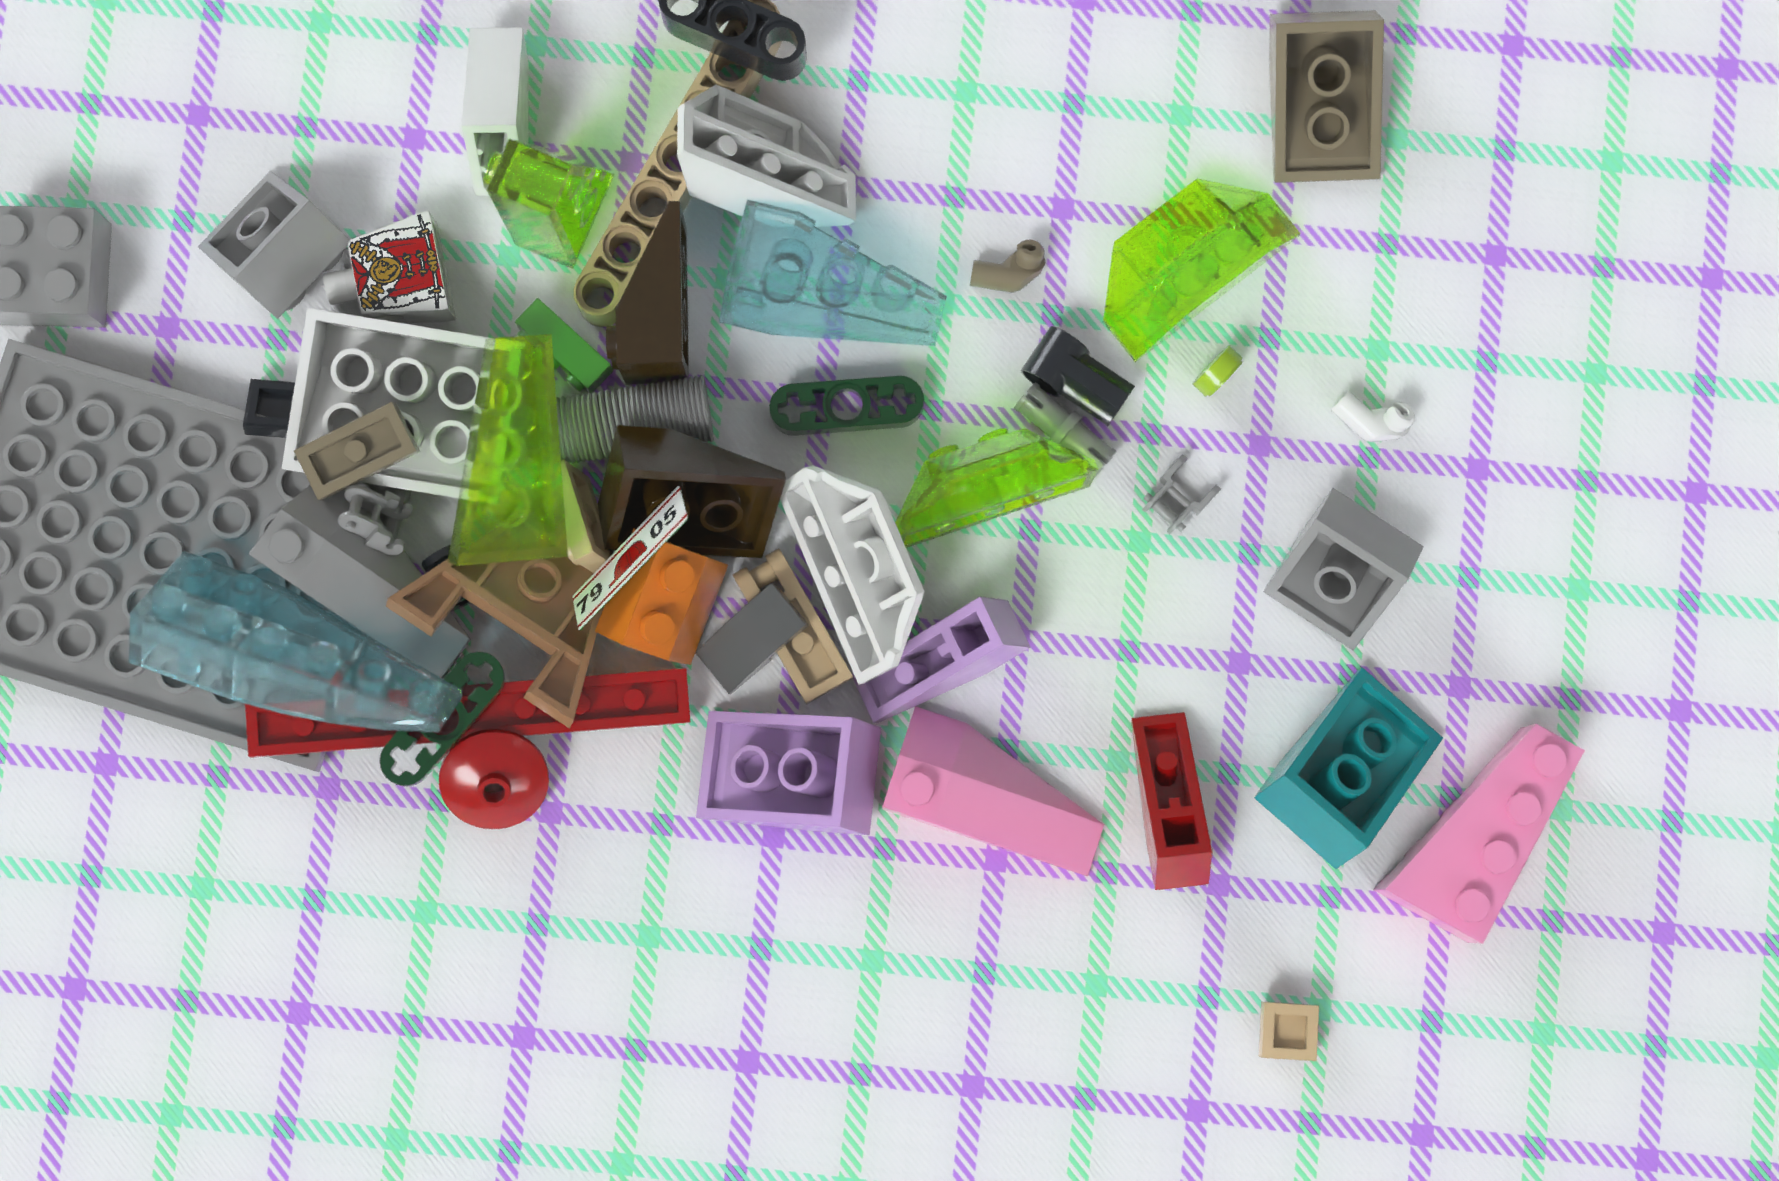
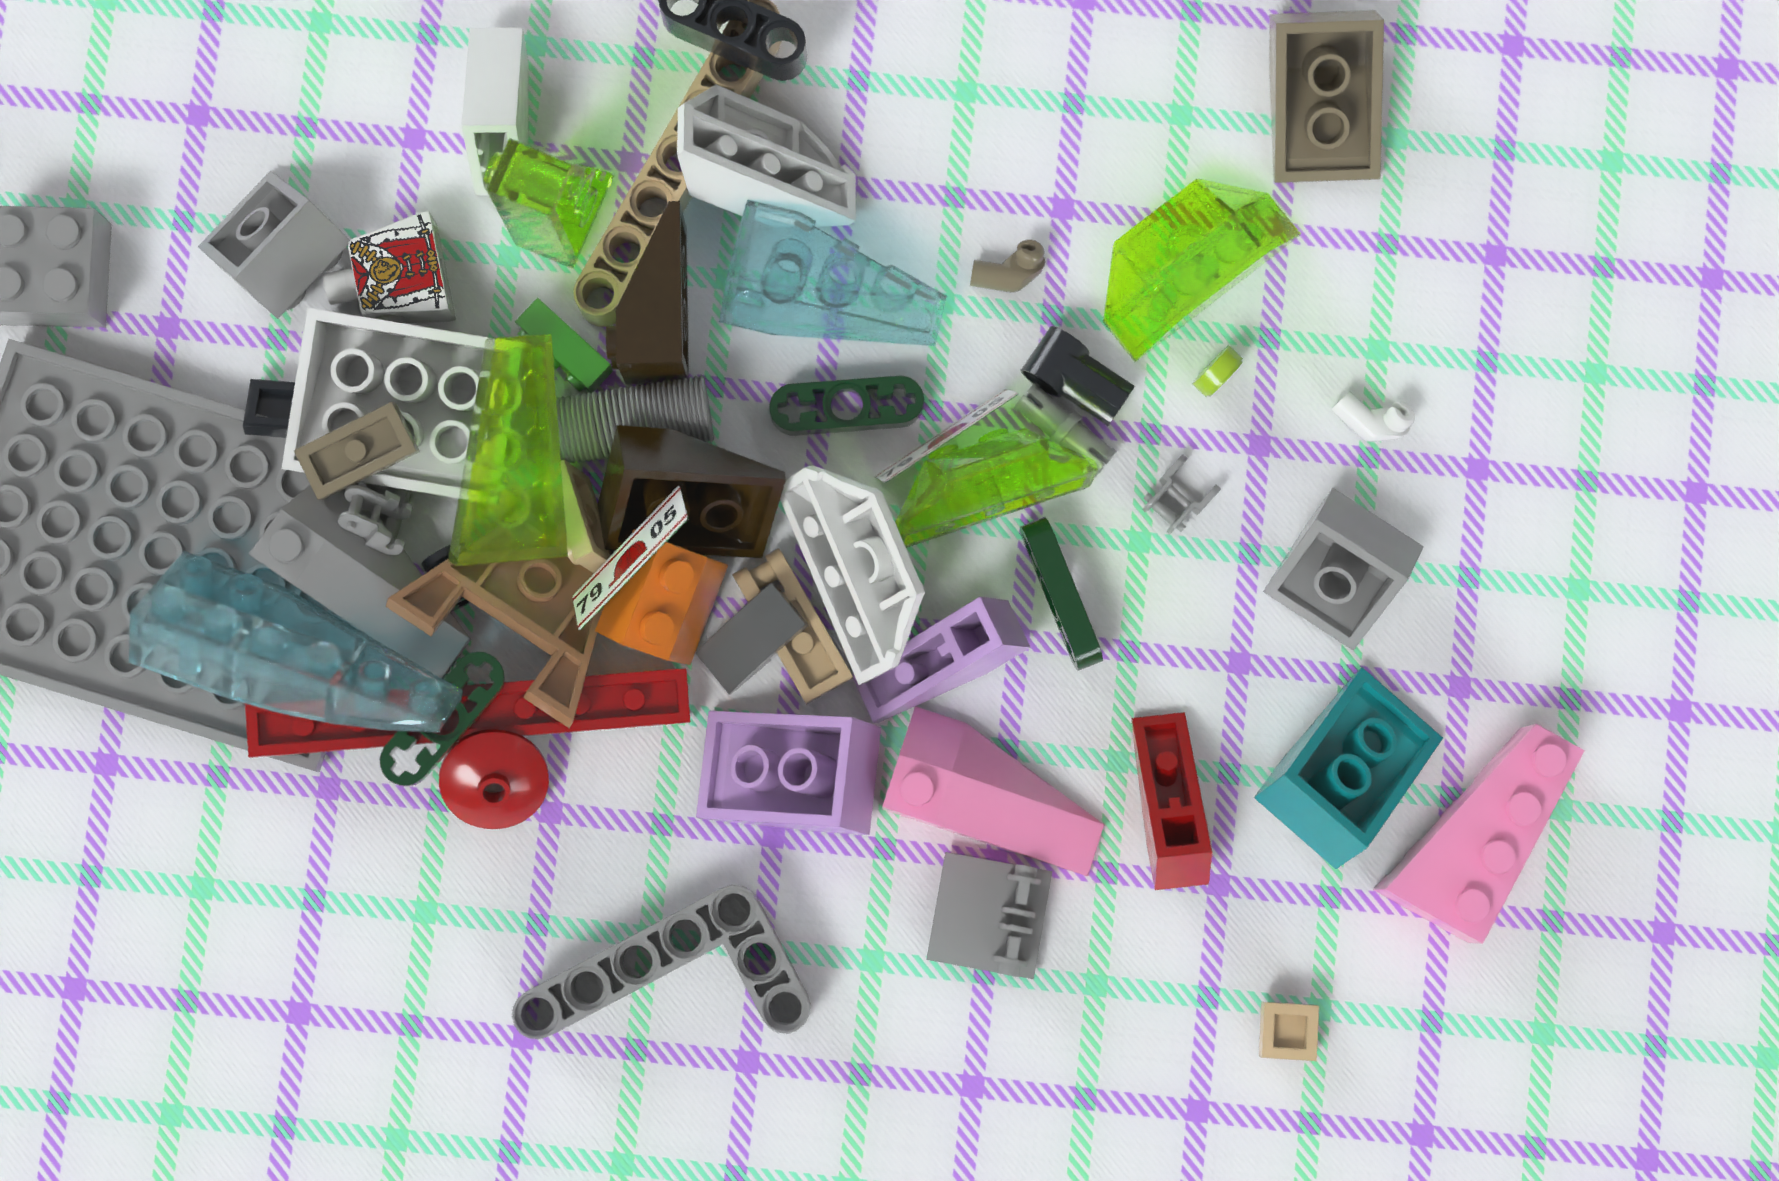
none -> light grey beam [512,885,811,1040]
none -> sticker [874,389,1019,483]
none -> light grey hinge [926,852,1052,979]
none -> dark green beam [1020,517,1103,671]

